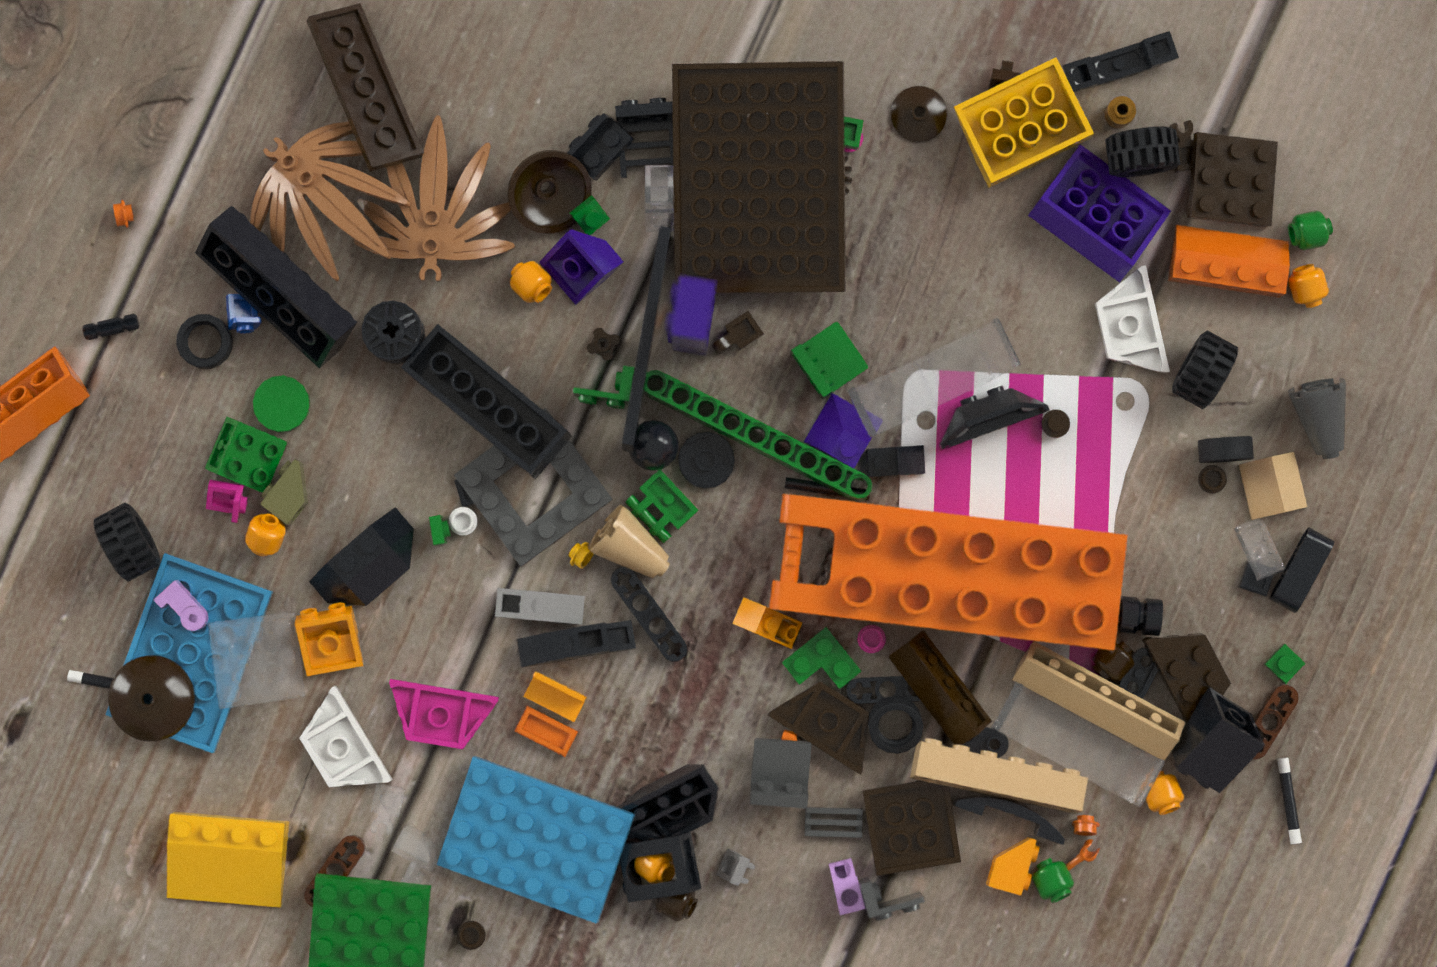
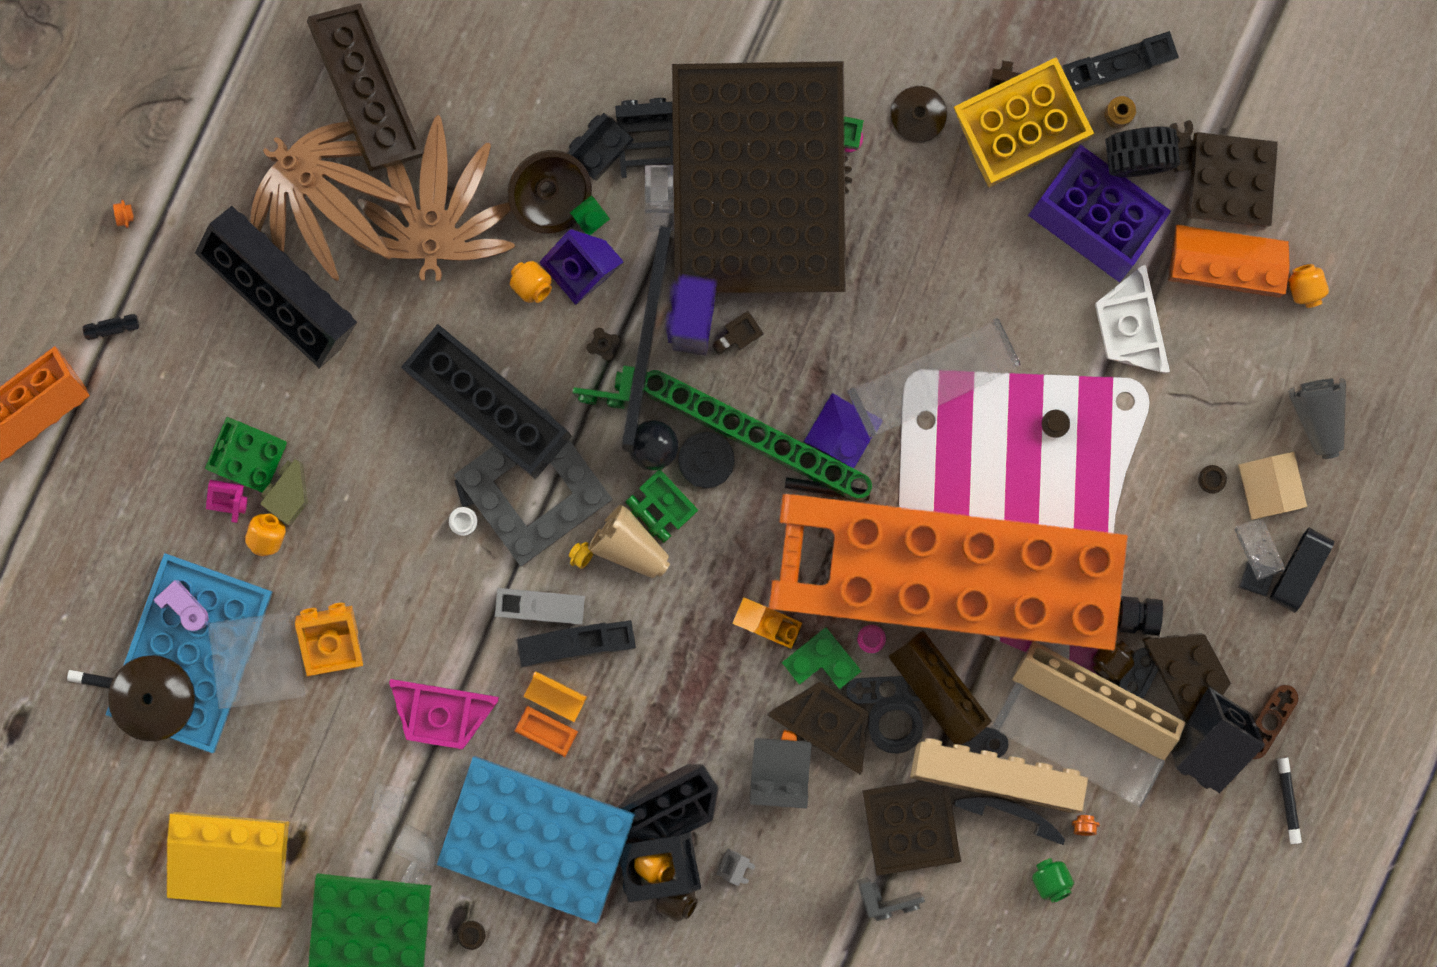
black tyre [94,502,160,582] -> none
black tyre [176,314,233,369] -> none
blue bracket [226,294,261,334] -> none
green tile [253,375,310,432] -> none
white wing [300,686,393,787] -> none
reddish brown beam [304,835,366,907] -> none
black wedge [309,507,414,606] -> none
black wheel [361,300,426,364] -> none
green plate [429,515,451,546] -> none
black beam [611,567,687,662] -> none
green bracket [790,322,868,400] -> none
dark grey tile [805,807,863,838] -> none
lavender leg [829,858,865,915] -> none
black slope [867,445,925,477] -> none
black wedge [939,385,1050,451] -> none
light orange slope [986,837,1039,896] -> none
orange hand [1066,839,1100,870] -> none
light orange head [1142,771,1184,815] -> none
black tyre [1172,330,1238,409] -> none
black tyre [1198,436,1254,463] -> none
green plate [1264,644,1306,684] -> none
green head [1288,211,1333,251] -> none

